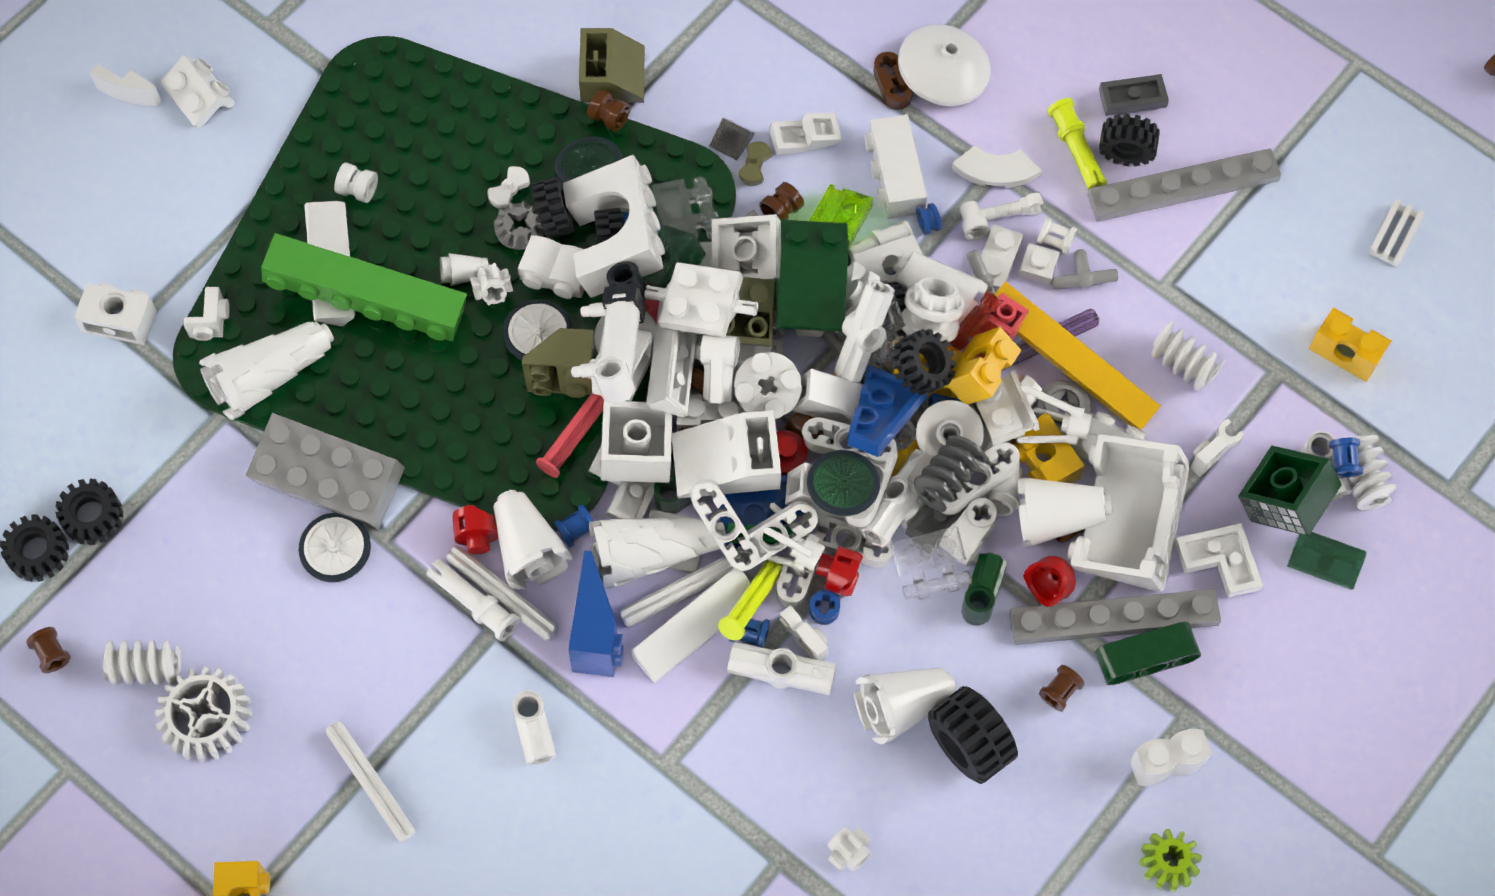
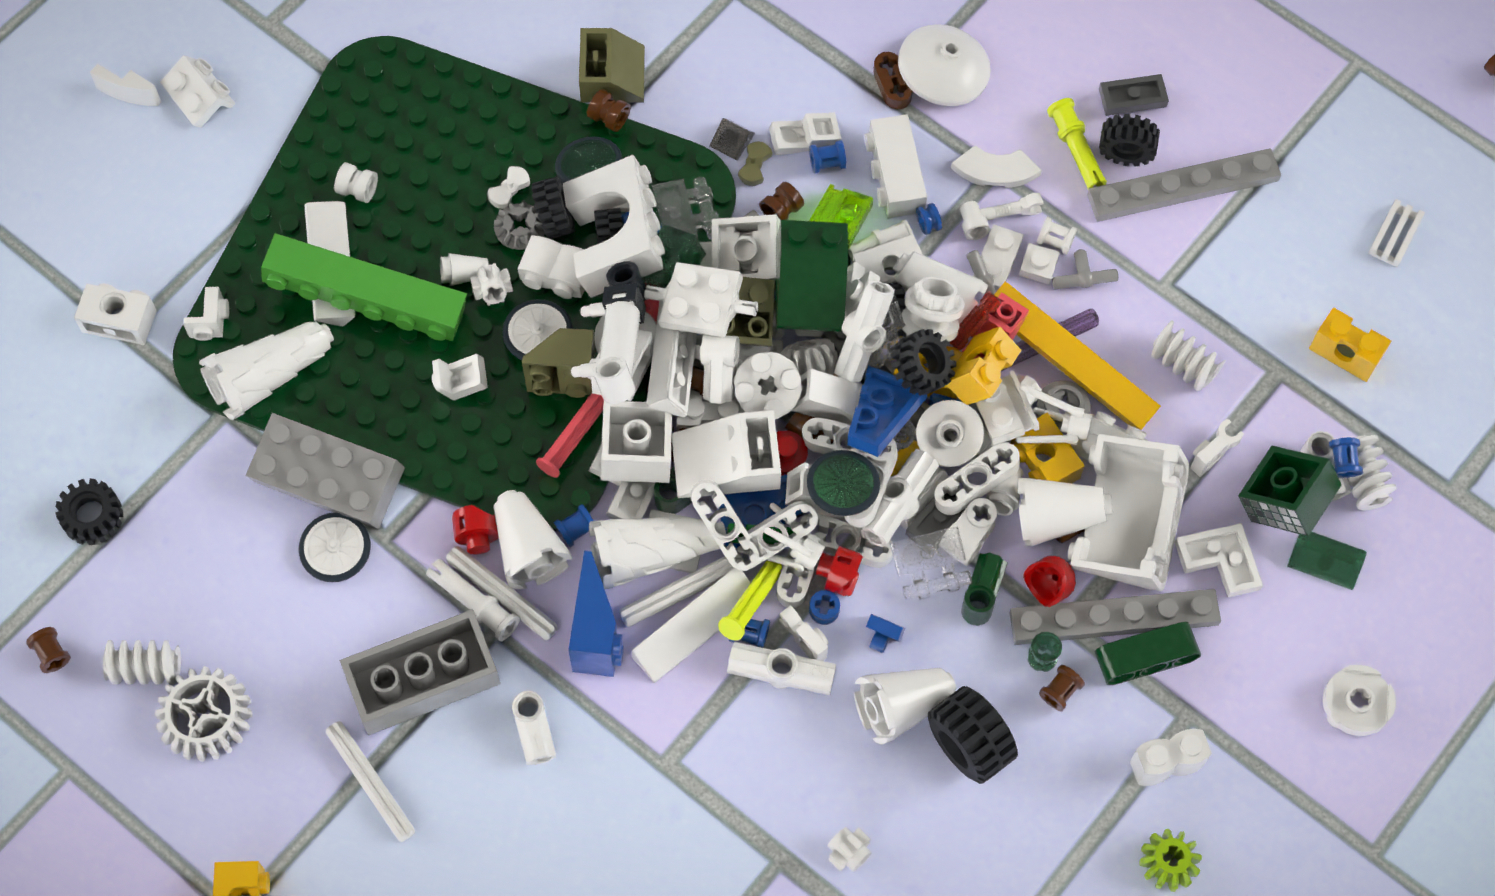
black tyre [0,514,69,582] -> none
dark grey piece [913,435,987,512] -> none
none -> light grey brick [339,609,501,736]
none -> white bracket [432,354,488,400]
none -> white gear [781,338,838,376]
none -> blue bush [809,140,846,174]
none -> blue tile [866,614,906,653]
none -> clear green bush [1027,632,1062,672]
none -> white plate [1323,665,1396,736]

